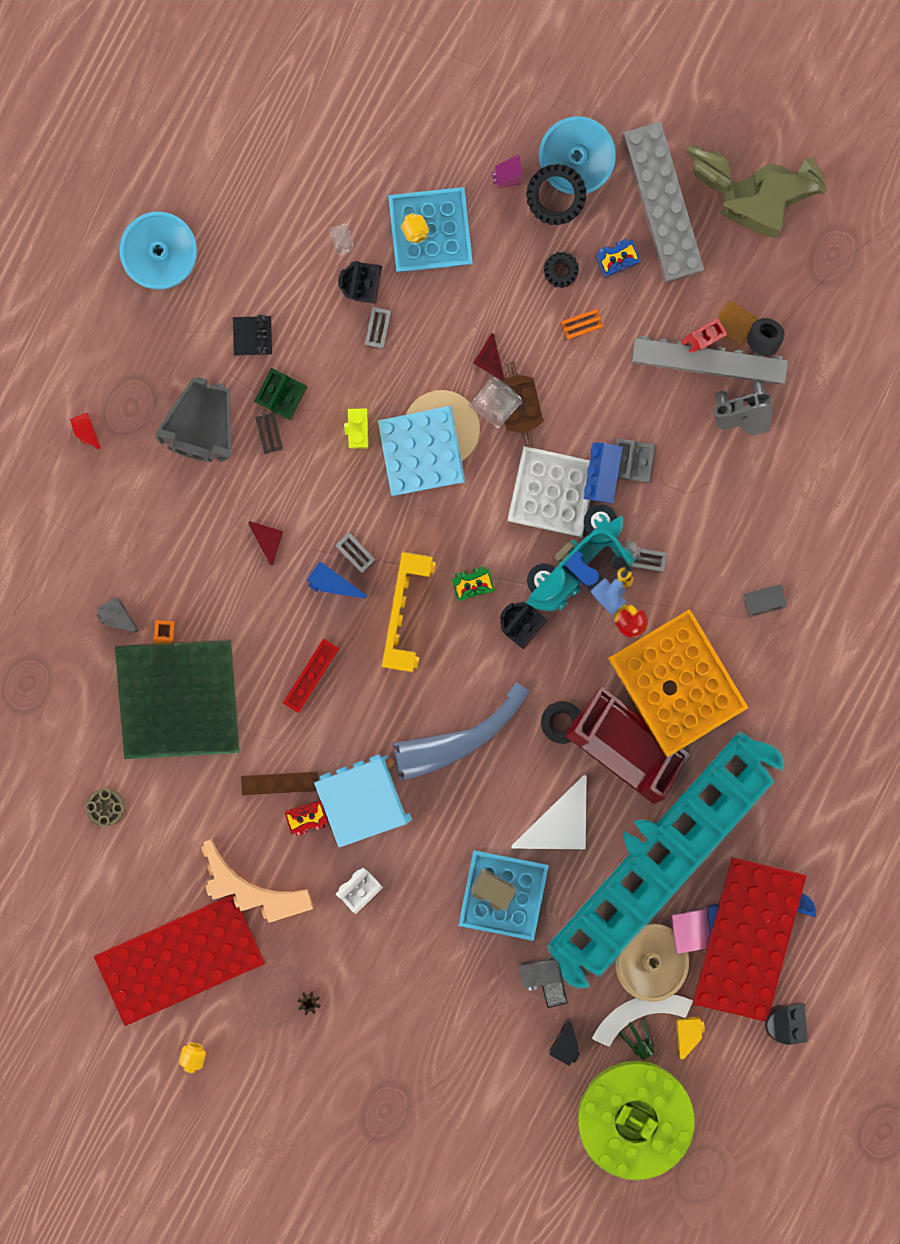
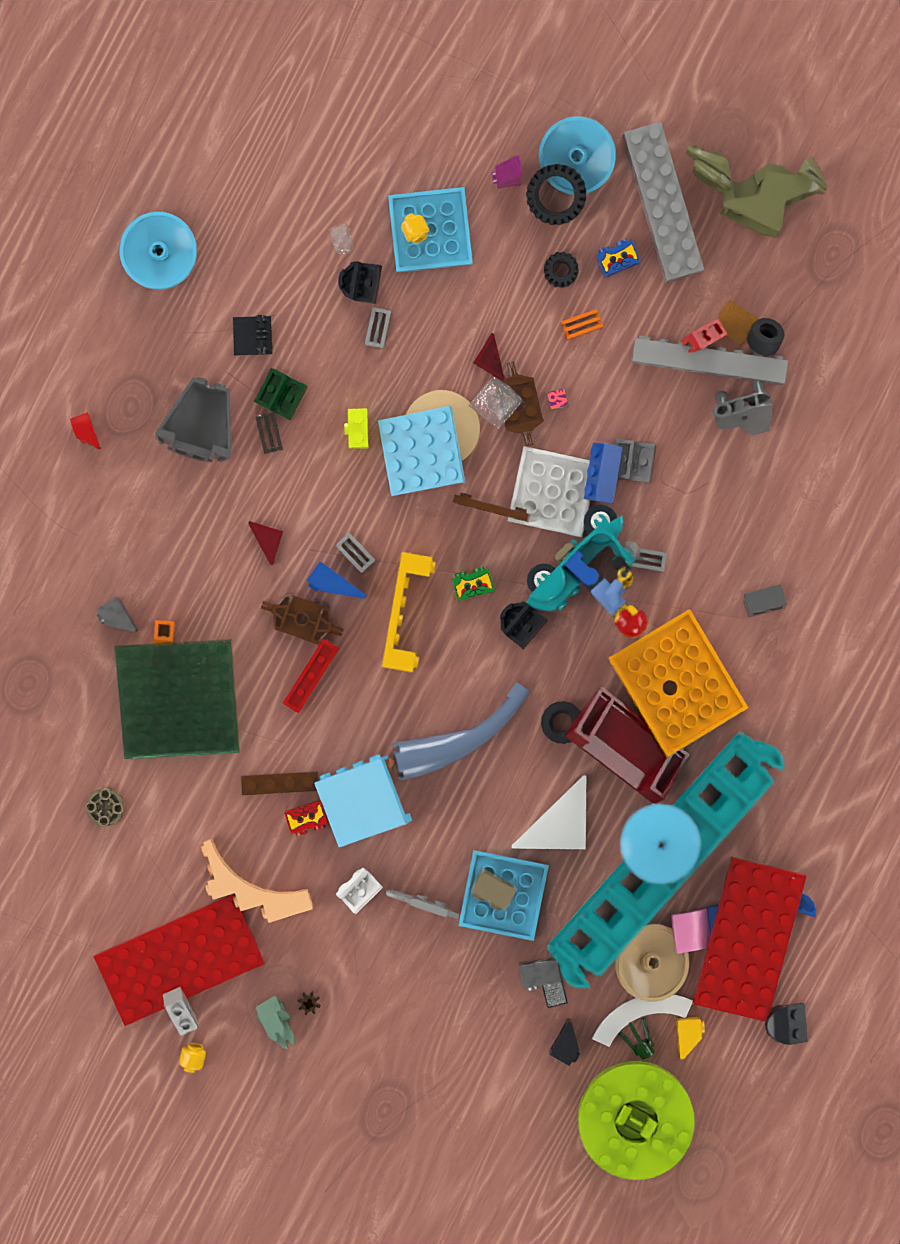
none -> light grey brick [163,987,198,1036]
none -> sand green piece [256,996,295,1049]
none -> reddish brown plate [261,593,344,644]
none -> light grey plate [386,890,460,919]
none -> reddish brown plate [453,493,531,523]
none -> tile [546,387,569,411]
none -> medium azure dish [621,804,700,884]

